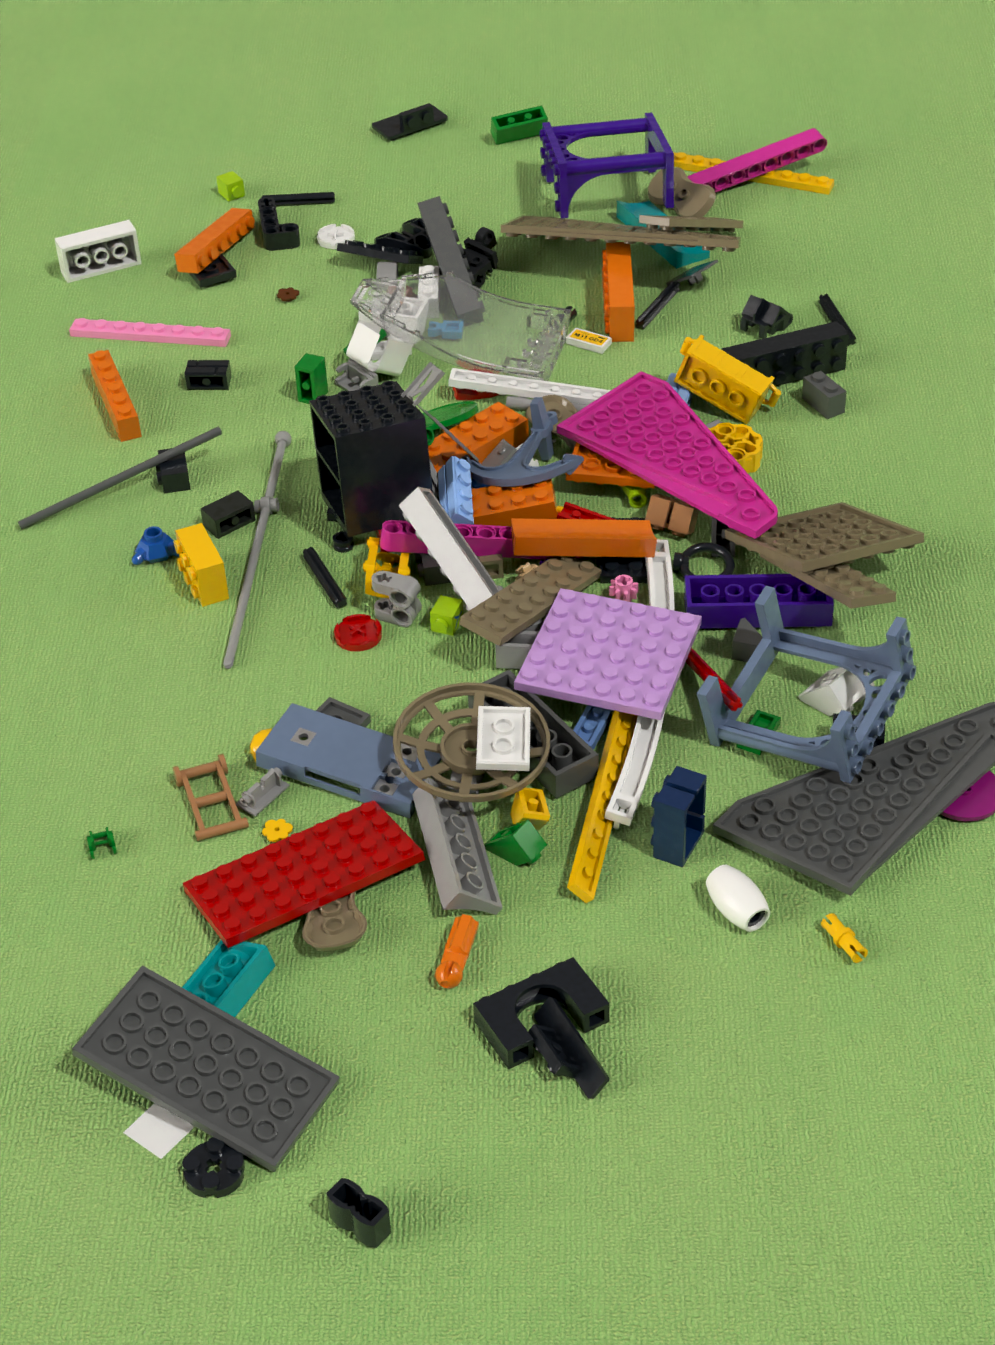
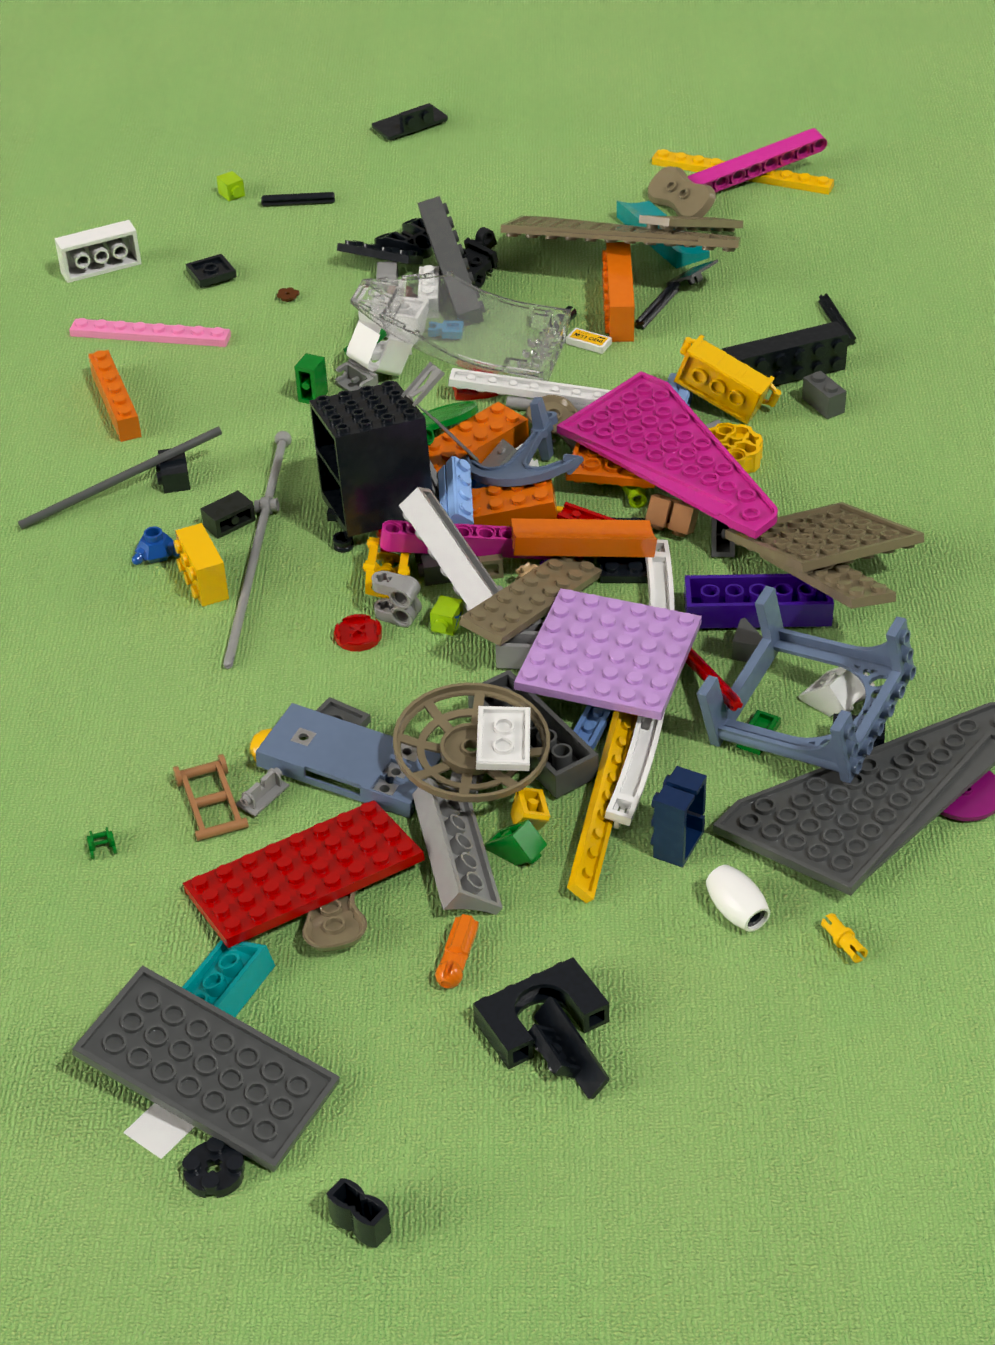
orange brick [174,208,255,274] -> none
black brick [185,360,232,390] -> none
black beam [258,197,300,251] -> none
yellow plant [262,819,293,842] -> none
black axle [303,547,347,608] -> none
white tile [317,224,355,249] -> none
green brick [490,105,548,145] -> none
dark purple arch [539,112,674,219] -> none
bright pink gear [609,575,638,602] -> none
black piece [673,542,735,579] -> none
black piece [740,295,793,339] -> none

